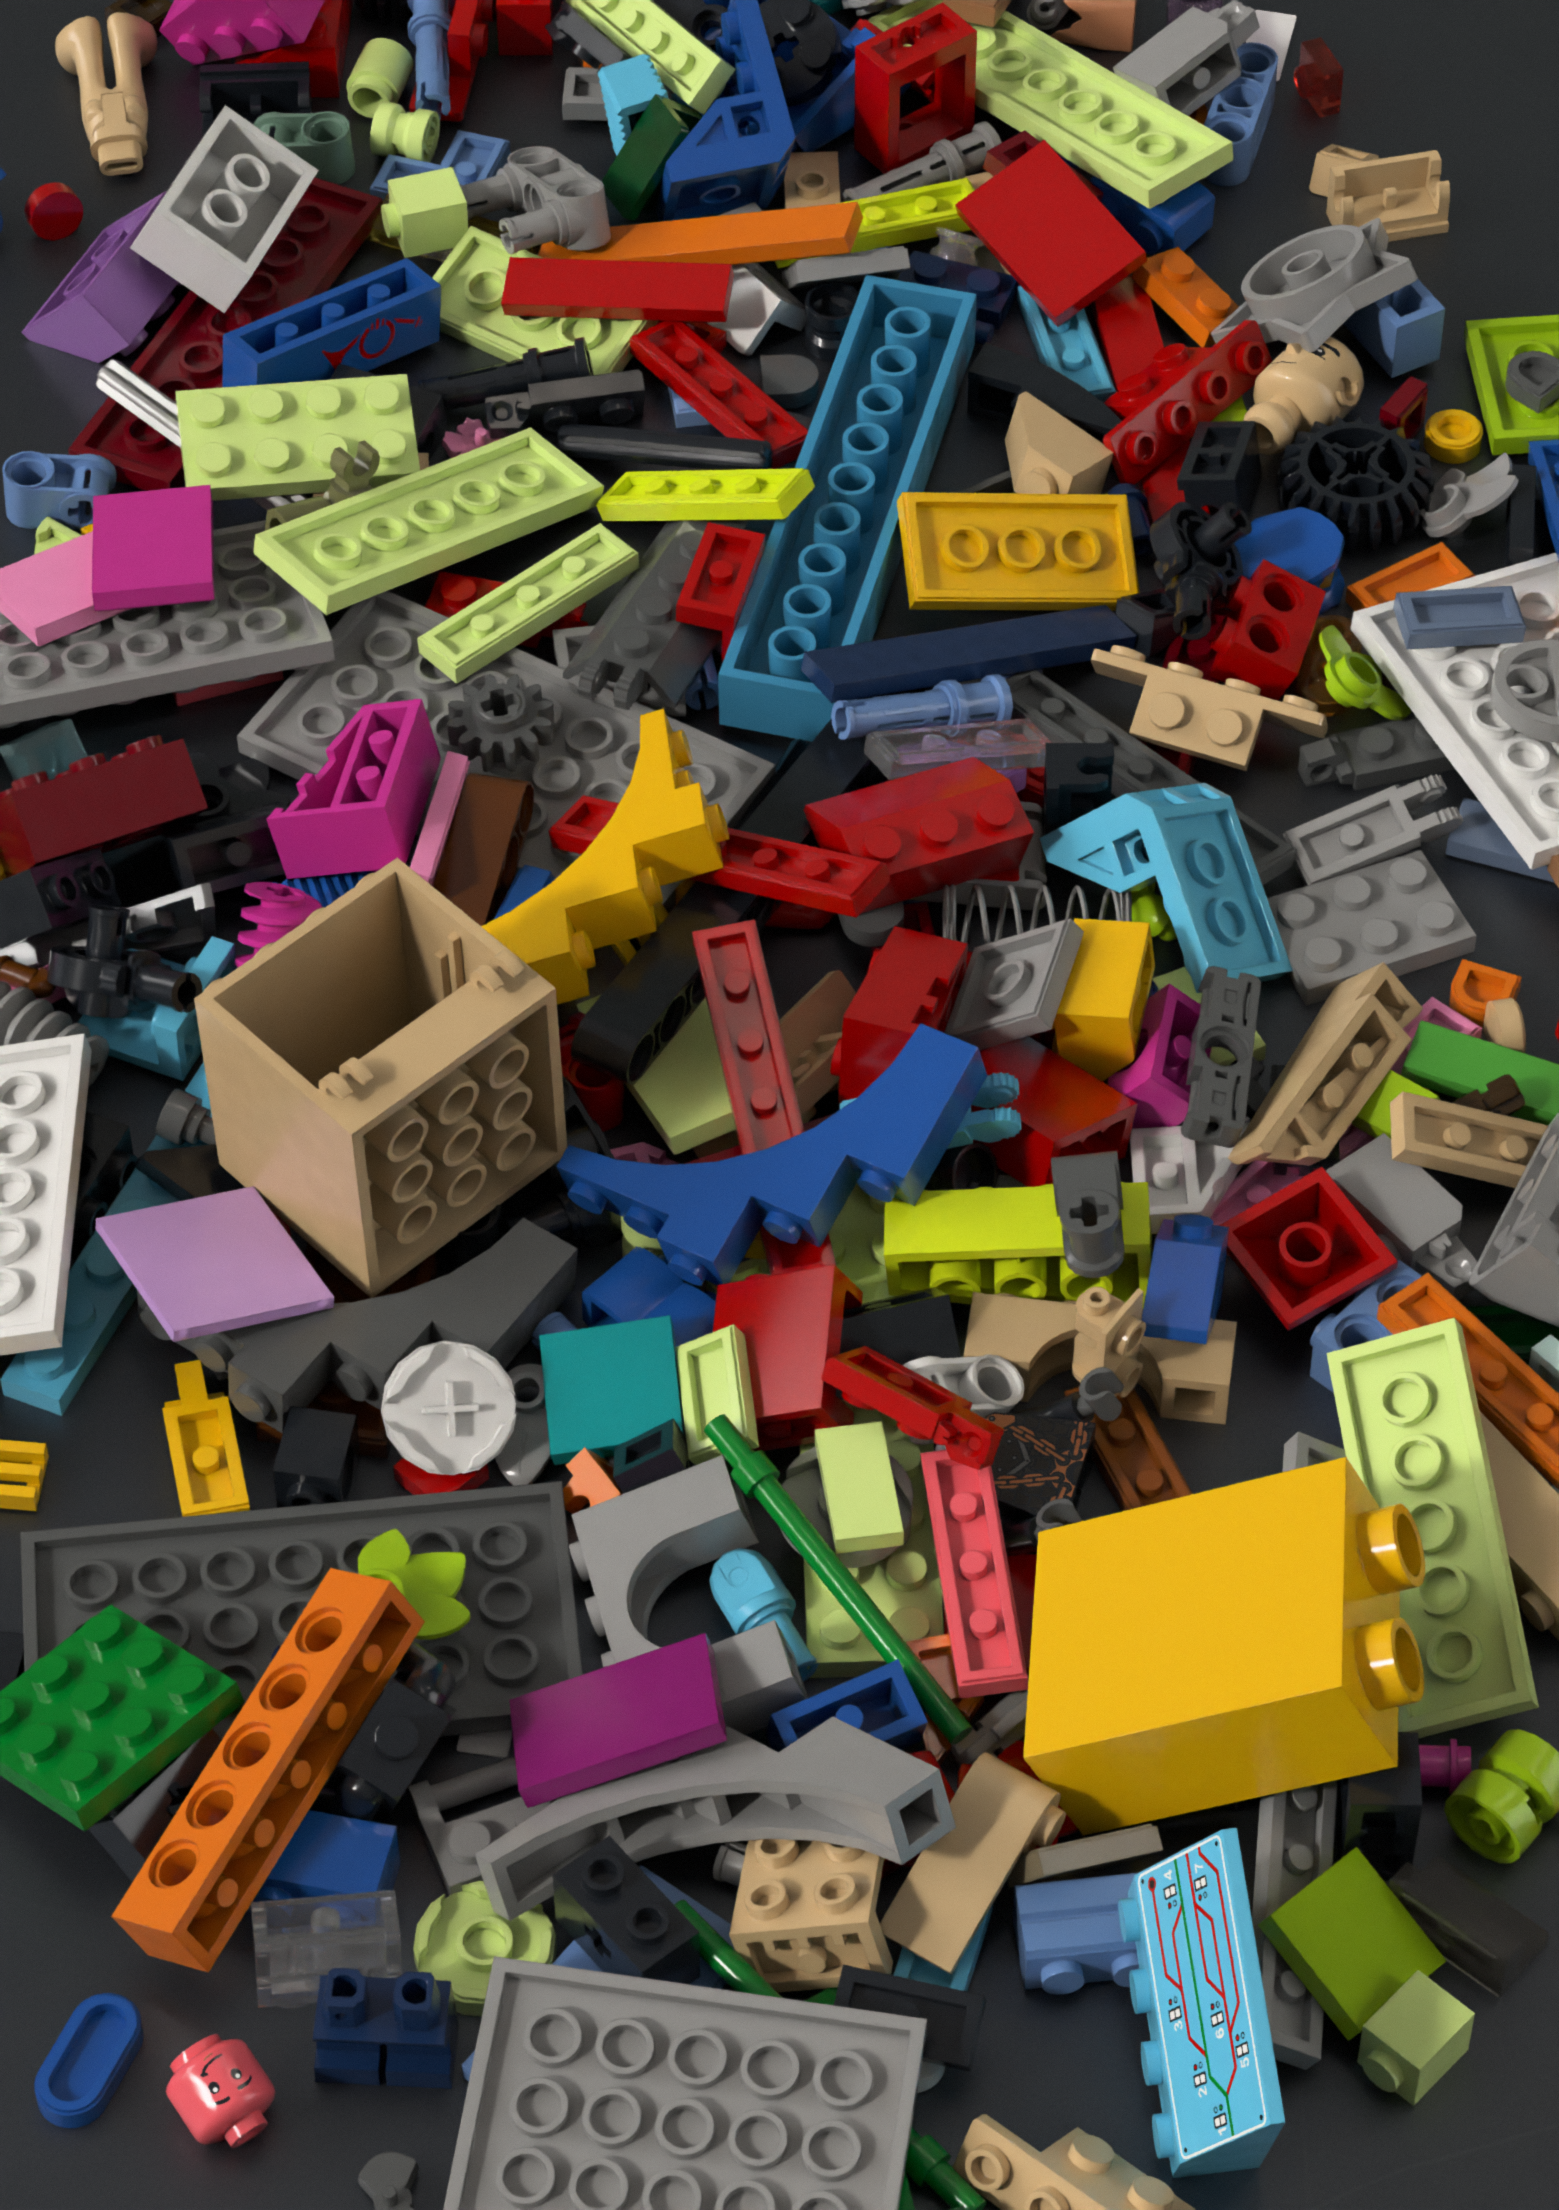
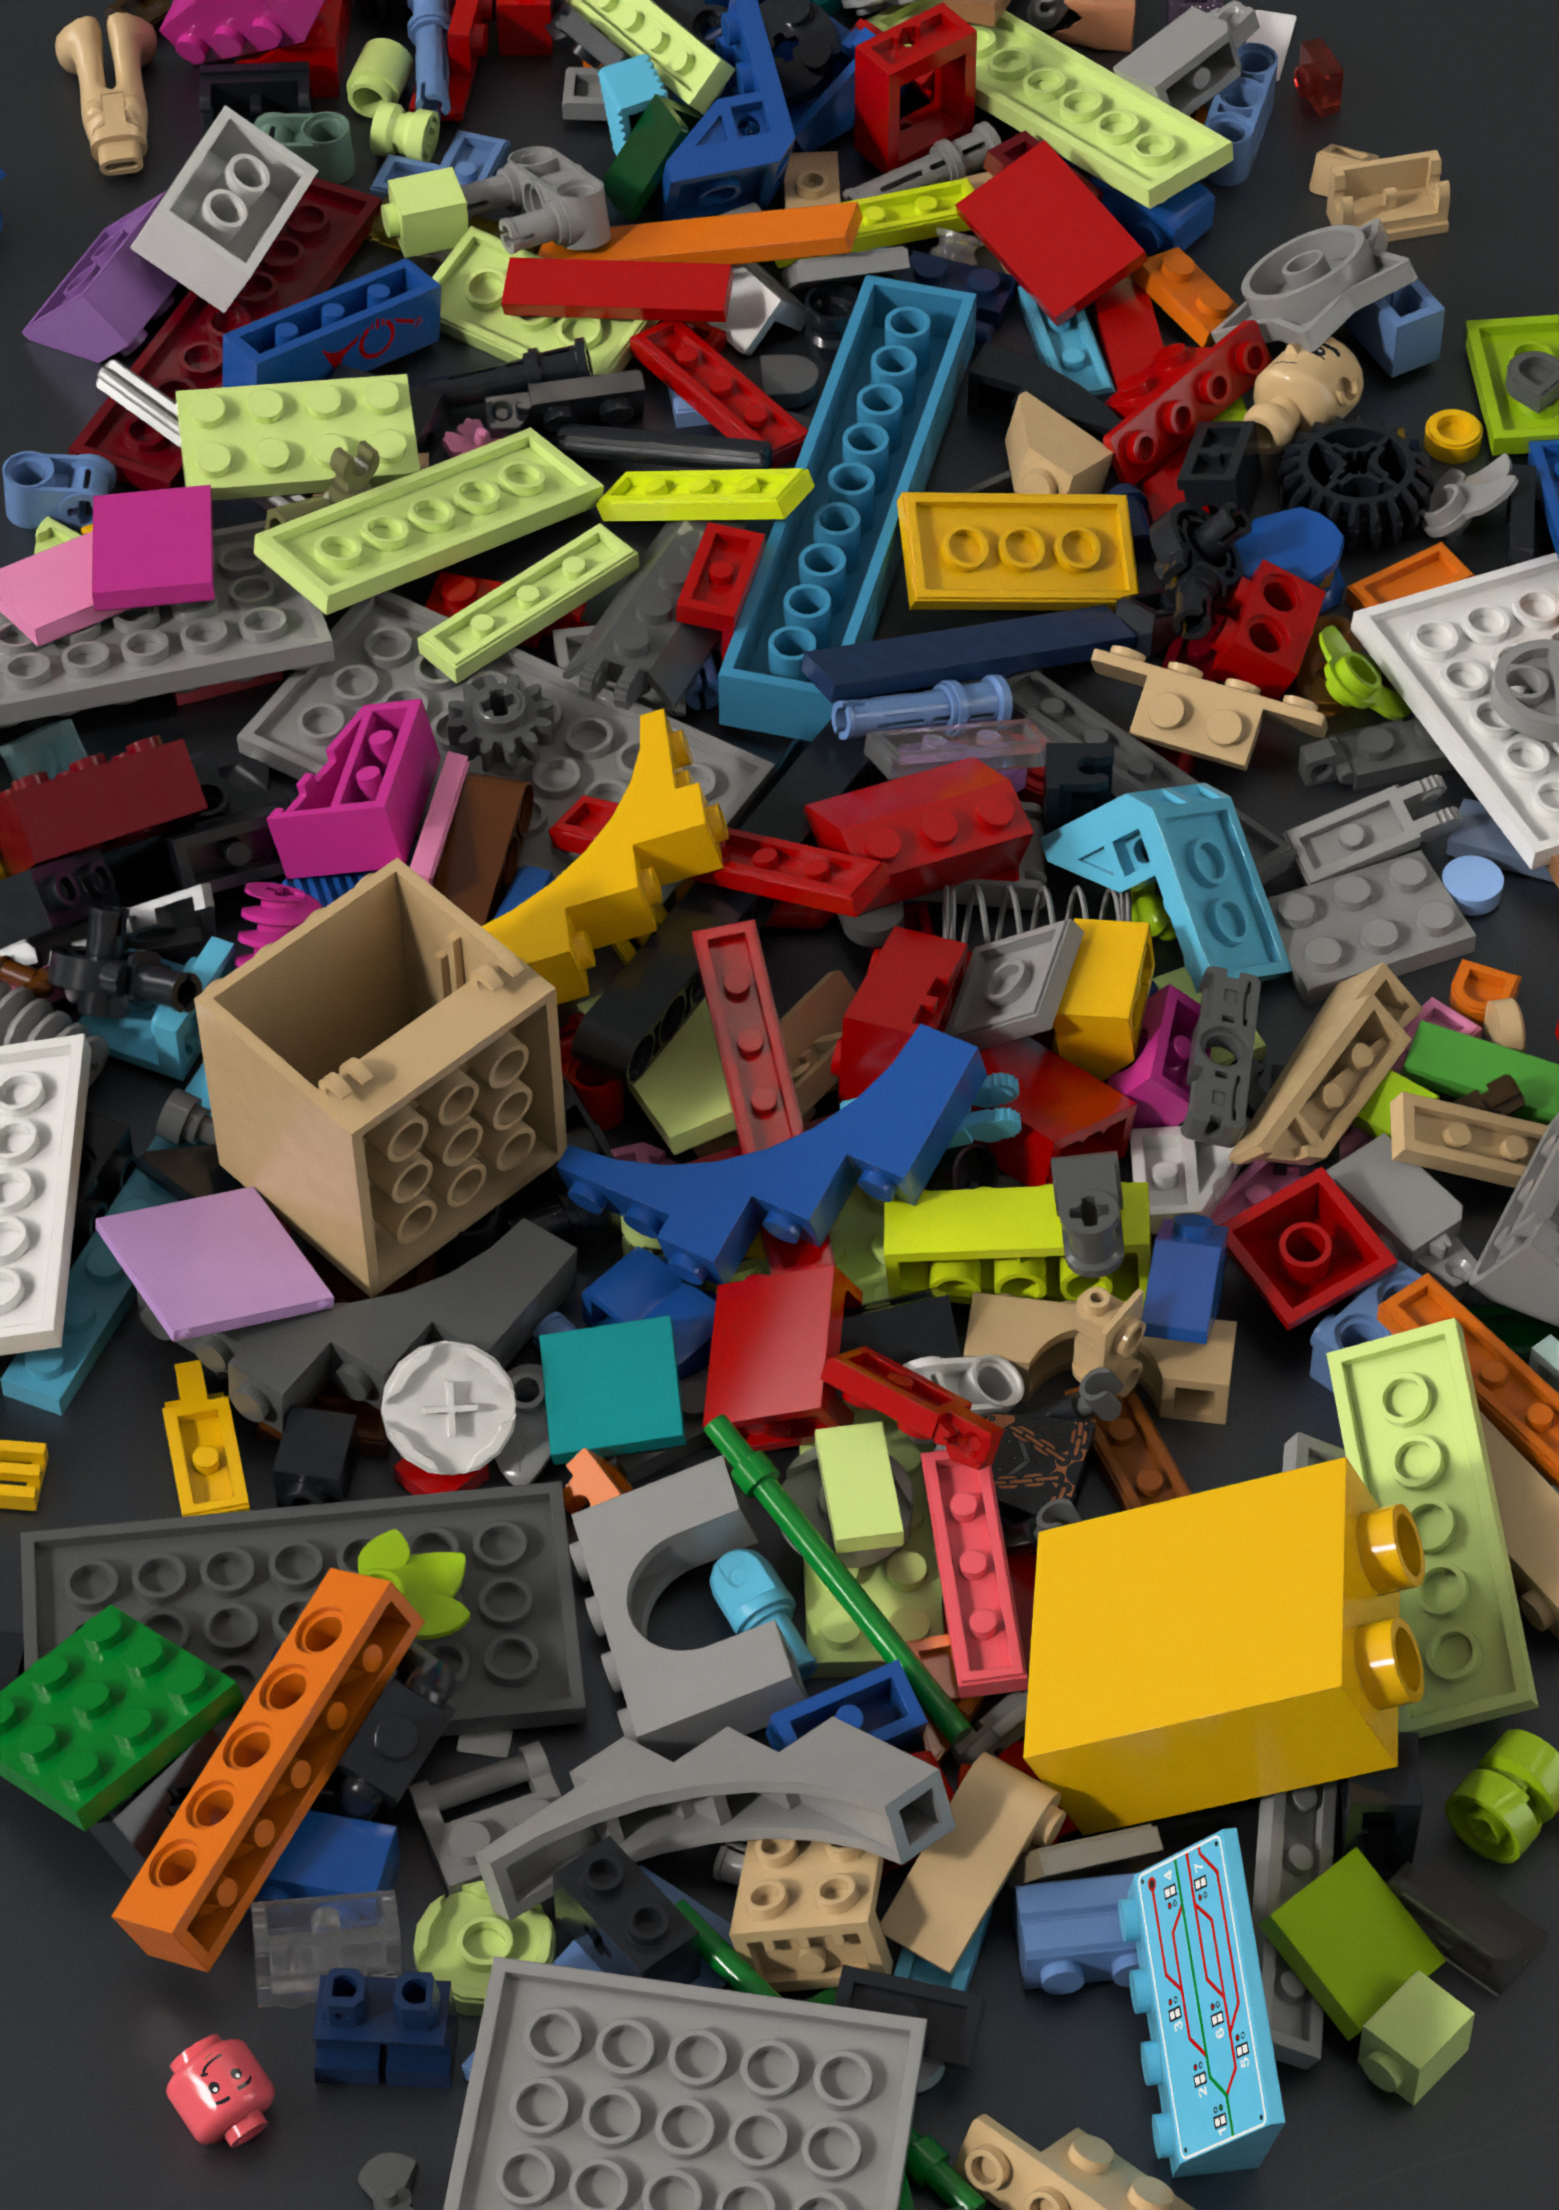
red tile [24,182,83,241] -> none
blue tile [34,1993,144,2128] -> none
magenta tile [509,1633,727,1808] -> none
black tile [613,1418,693,1494] -> none
yellowish green tile [675,1324,759,1465] -> none
dark red tile [1379,376,1428,439] -> none
sand blue tile [1393,586,1526,650] -> none
dark pink pin [1419,1739,1471,1794] -> none
none -> light blue tile [1441,855,1504,916]

